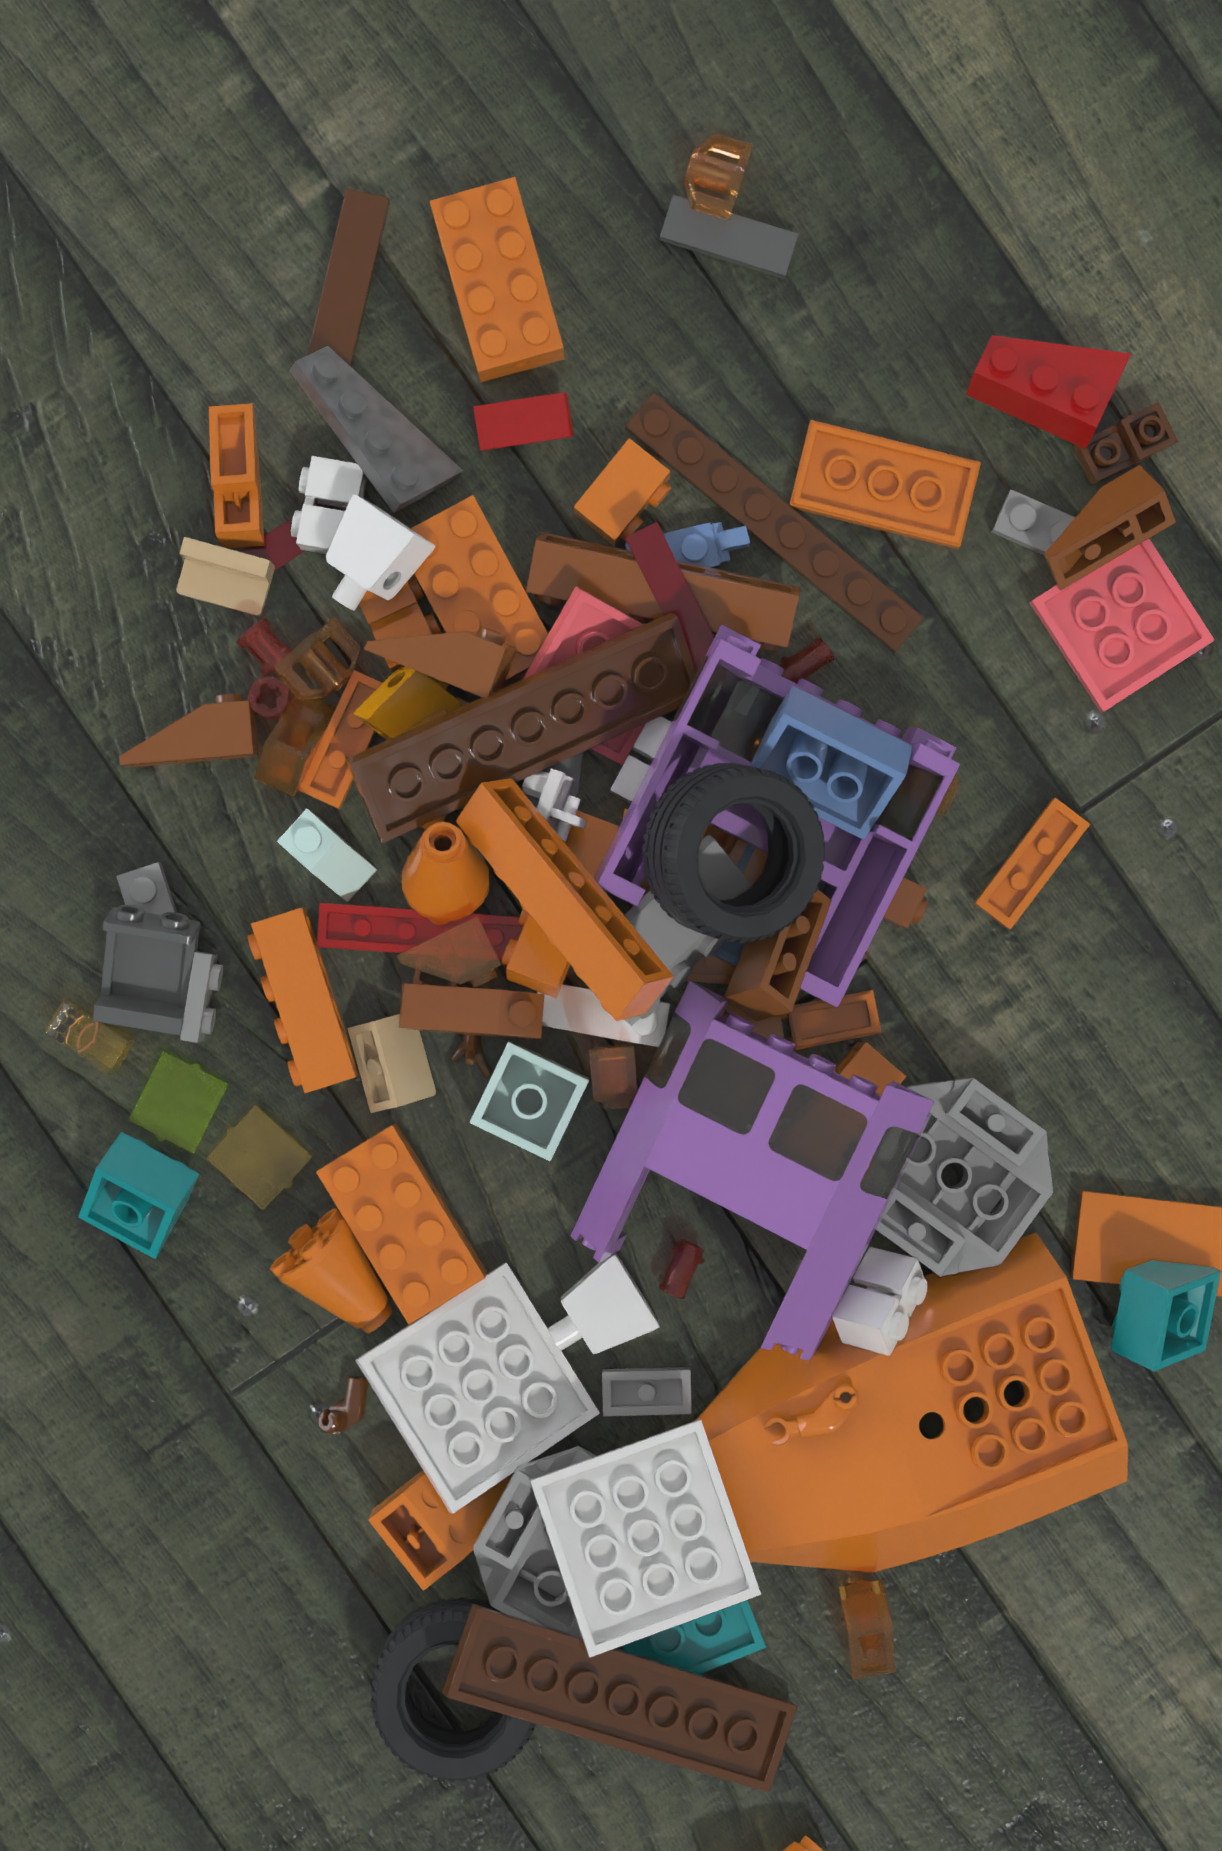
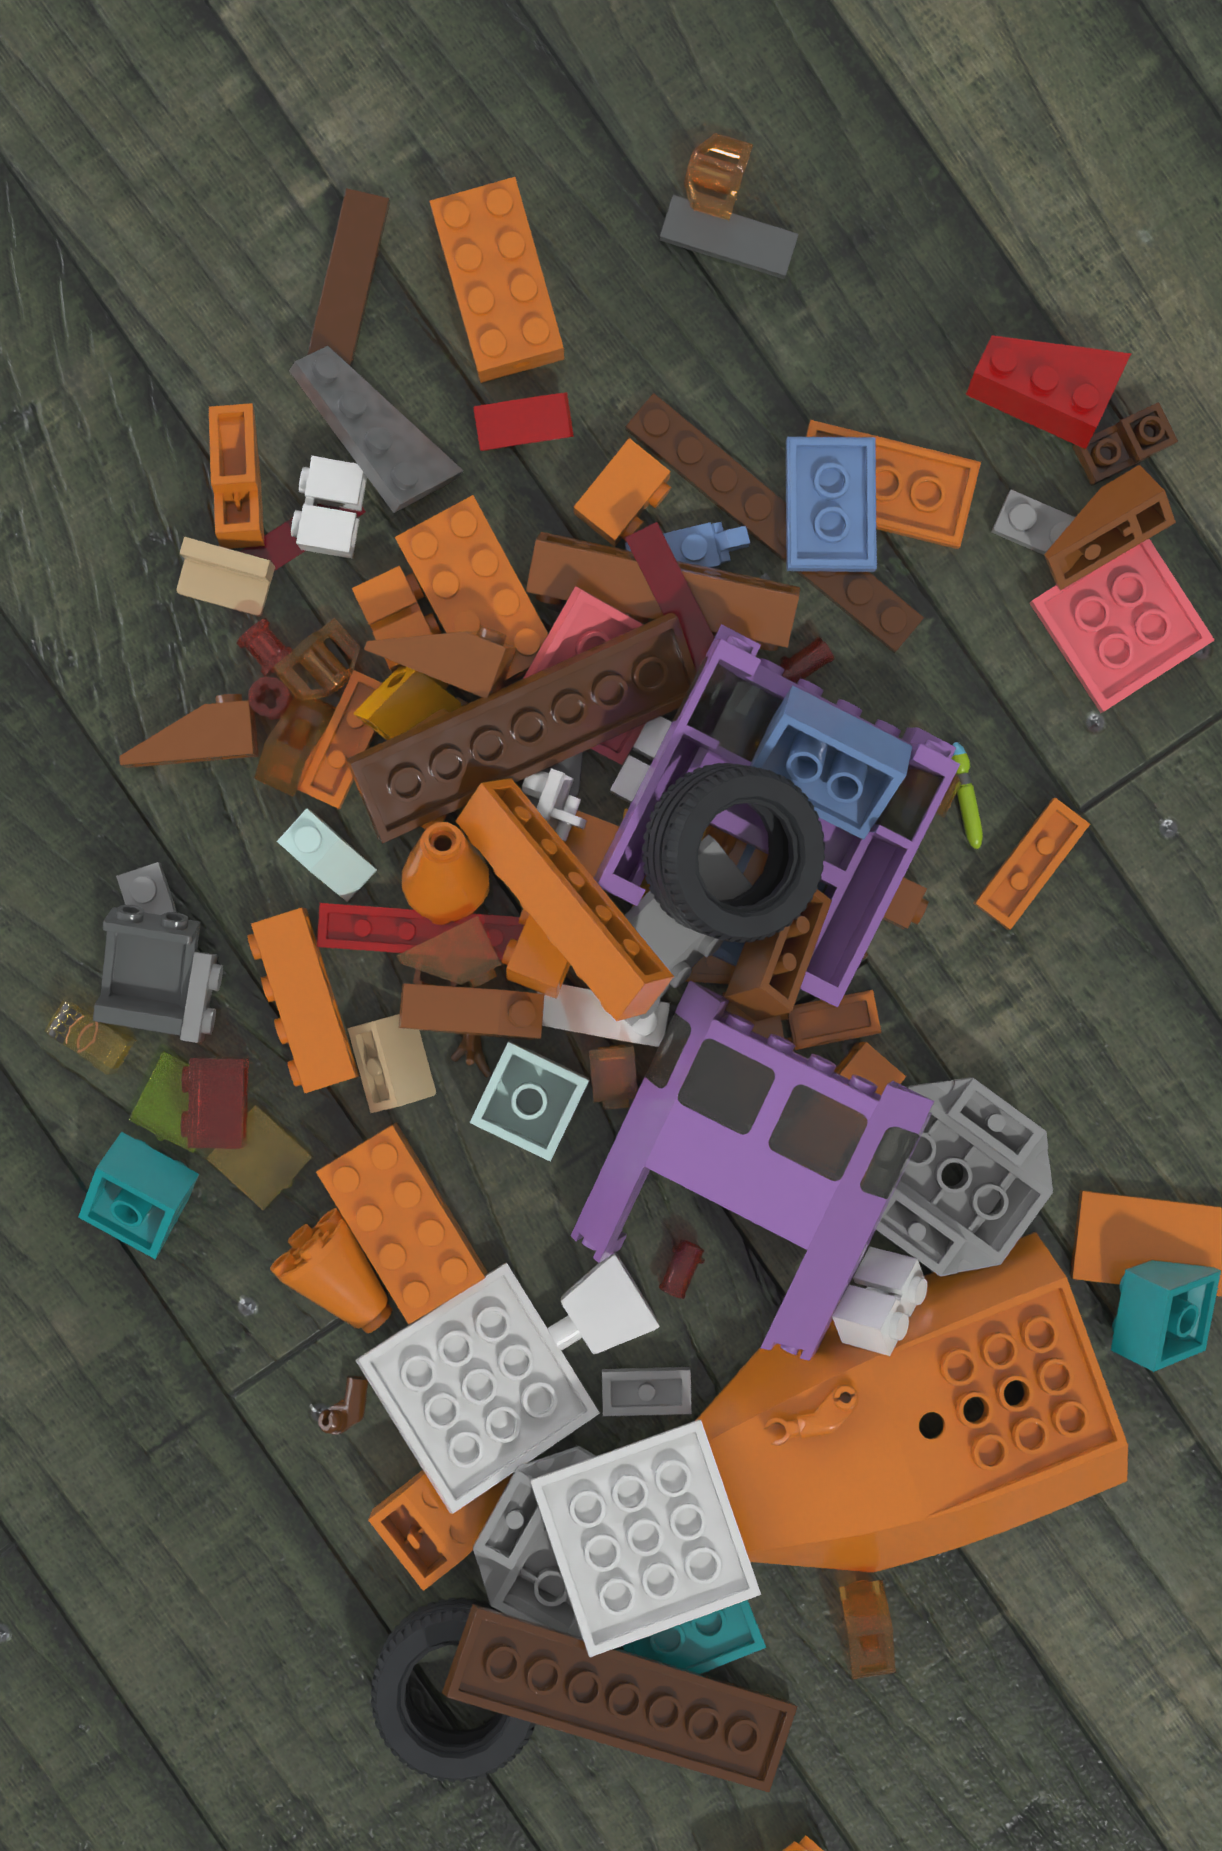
white torso [326,494,436,611] -> none
none -> clear red brick [180,1057,249,1149]
none -> medium blue tile [786,437,877,572]
none -> lime piece [951,742,983,849]

